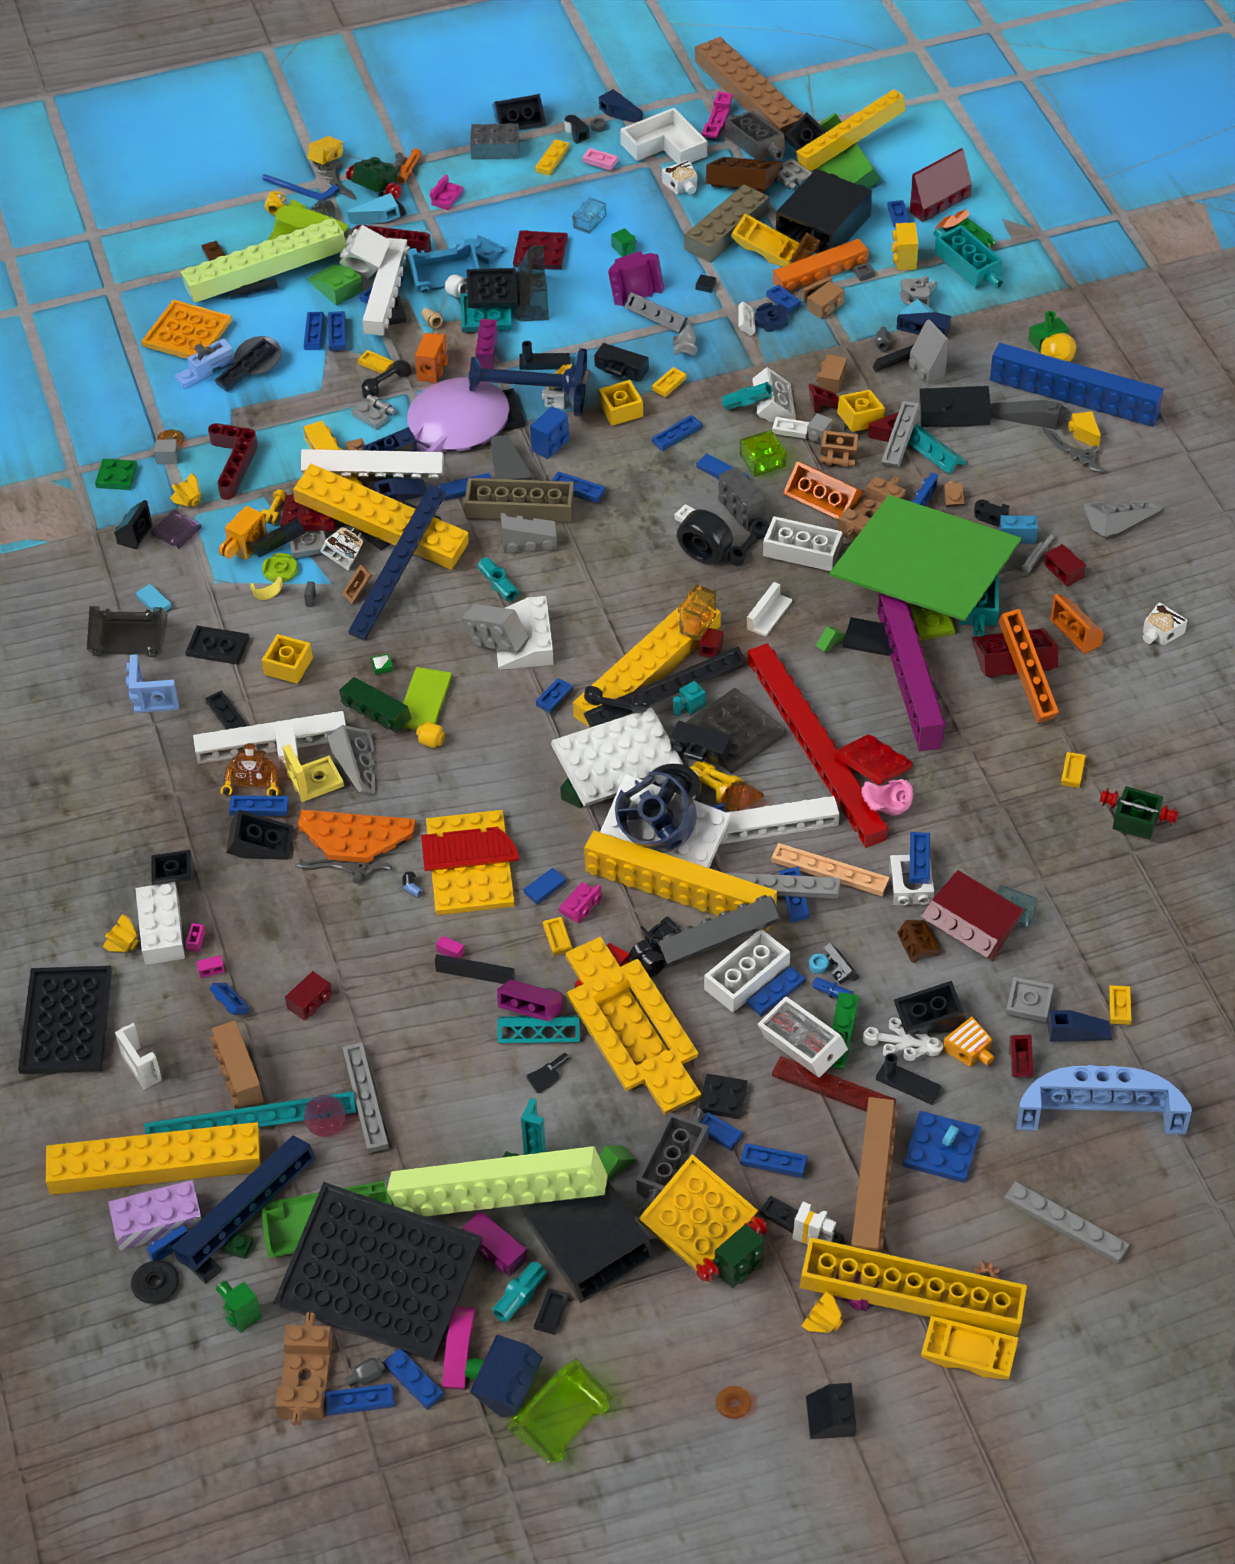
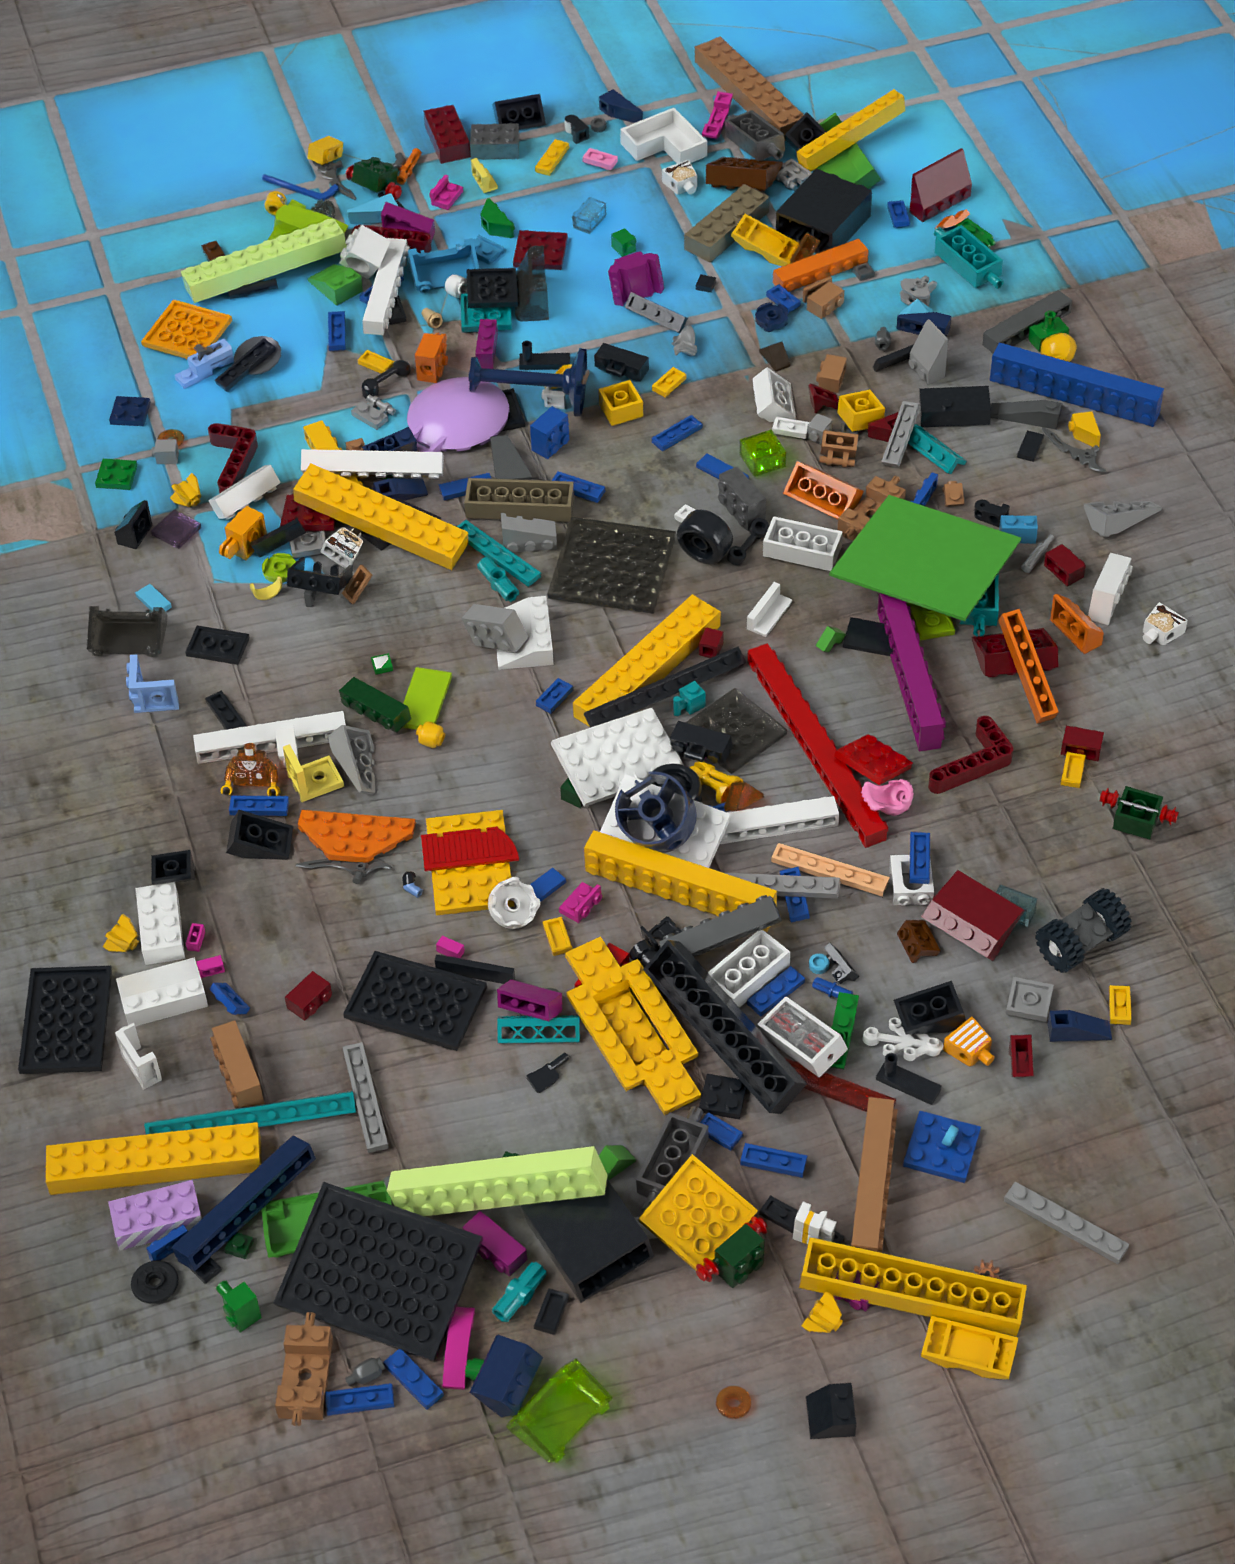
yellow hinge [261,489,286,525] -> none
yellow brick [262,634,313,684] -> none
blue tile [304,312,324,350] -> none
clear pink plate [304,1095,345,1137] -> none
dark blue plate [348,484,446,641] -> none
teal fence [521,1098,547,1155] -> none
black piece [584,686,650,713] -> none
clear yellow brick [678,584,716,641] -> none
teal piece [721,382,773,410] -> none
white plate [738,302,755,336] -> none
yellow brick [891,223,918,270] -> none
light blue slope [1016,1065,1192,1134] -> none
none -> dark blue plate [109,396,151,426]
none -> white slope [116,957,208,1026]
none -> white brick [209,465,281,520]
none -> black window [287,557,353,595]
none -> black plate [343,951,487,1051]
none -> magenta wedge [381,202,435,242]
none -> dark red brick [423,105,471,164]
none -> teal plate [456,520,541,587]
none -> light yellow bracket [471,158,498,193]
none -> green slope [480,198,515,238]
none -> white plate [488,877,540,929]
none -> clear smoke plate [547,517,676,614]
none -> black brick [643,940,807,1114]
none -> dark brown slope [759,341,790,372]
none -> dark red beam [928,715,1013,794]
none -> dark grey brick [982,290,1072,353]
none -> black tile [1017,430,1044,462]
none -> black plate [1035,888,1132,973]
none -> dark red brick [1060,725,1104,761]
none -> white wedge [1088,553,1133,625]

